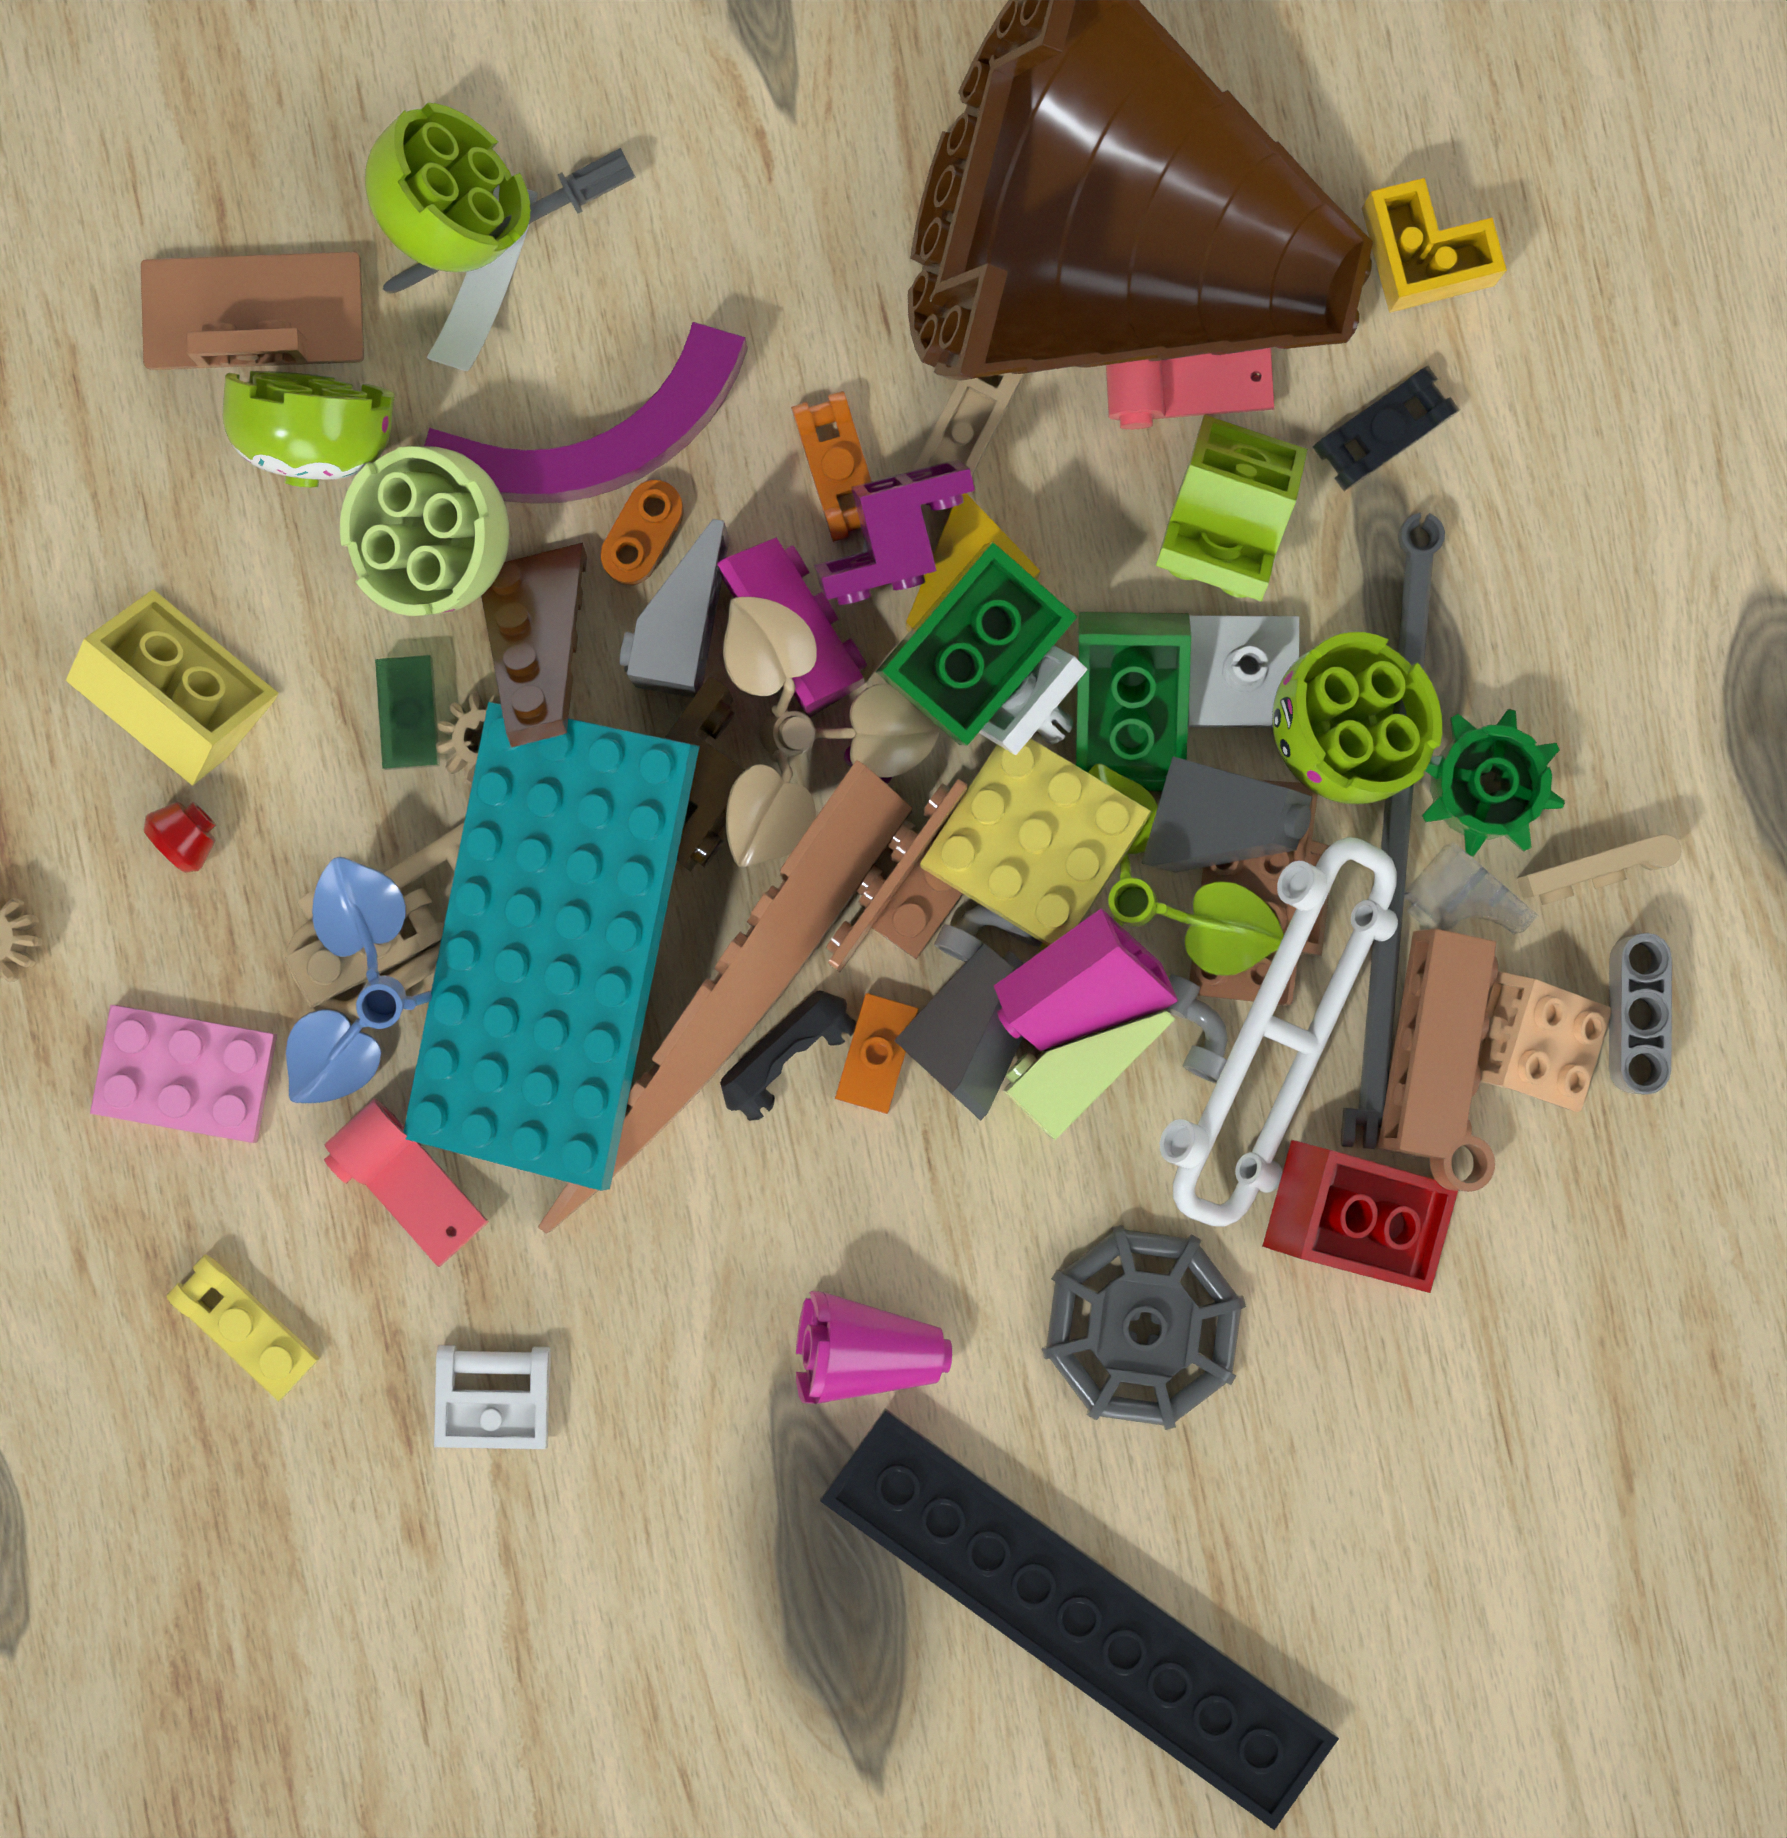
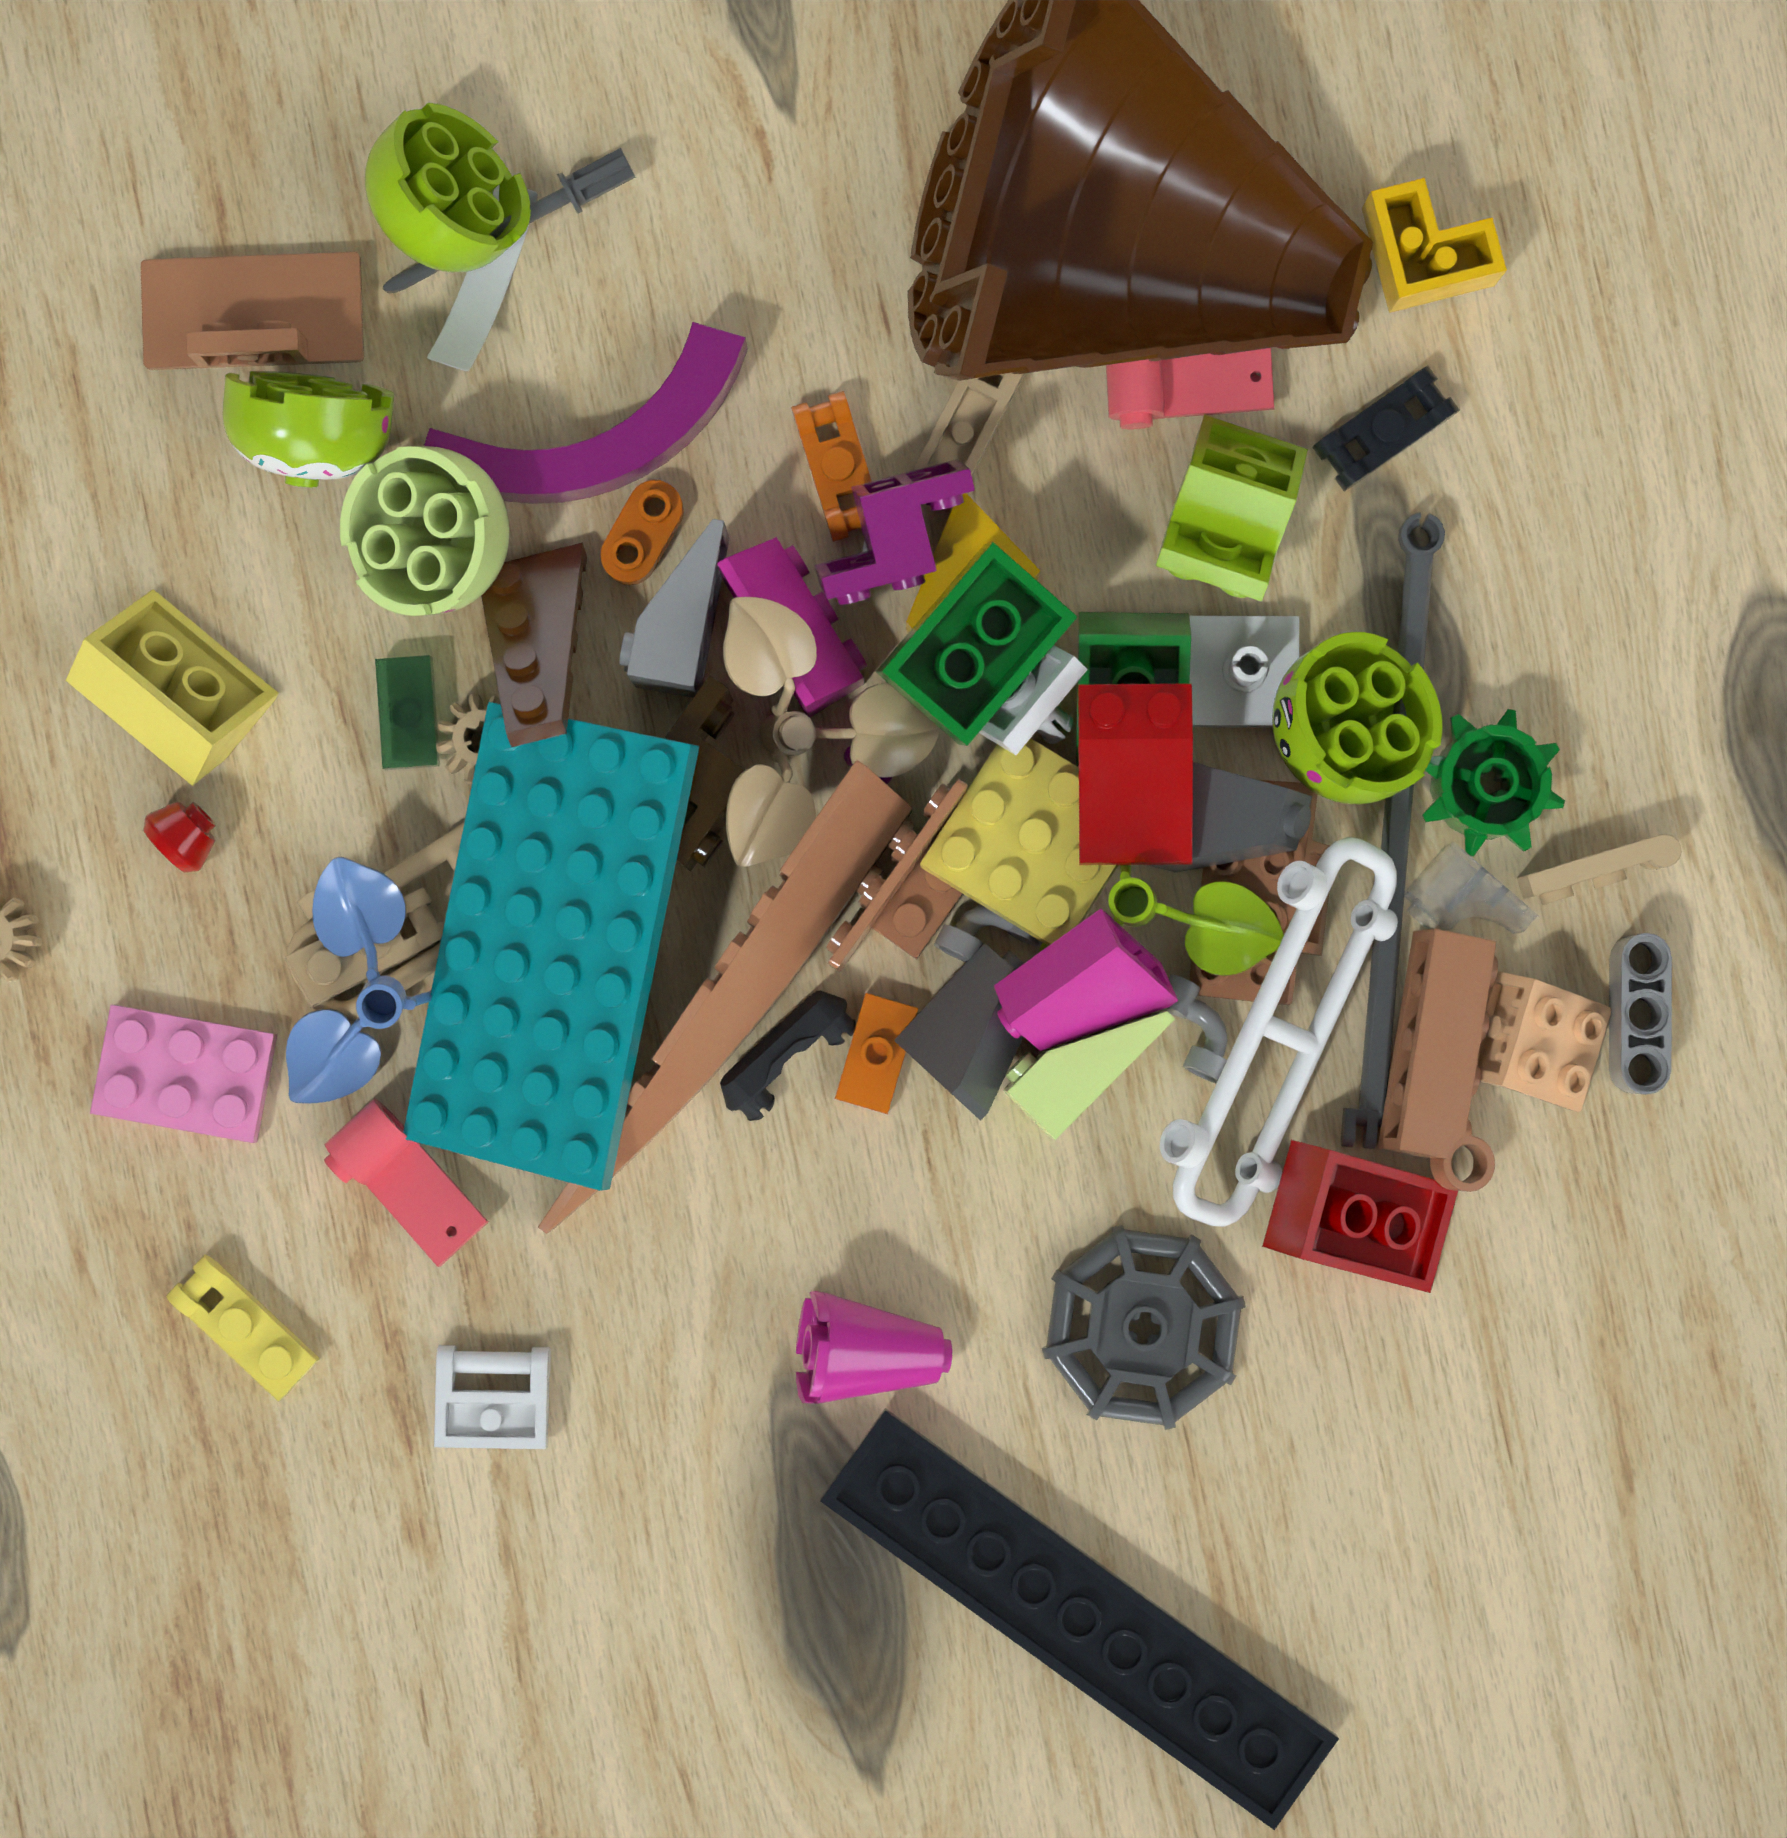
none -> red slope [1078,684,1193,865]

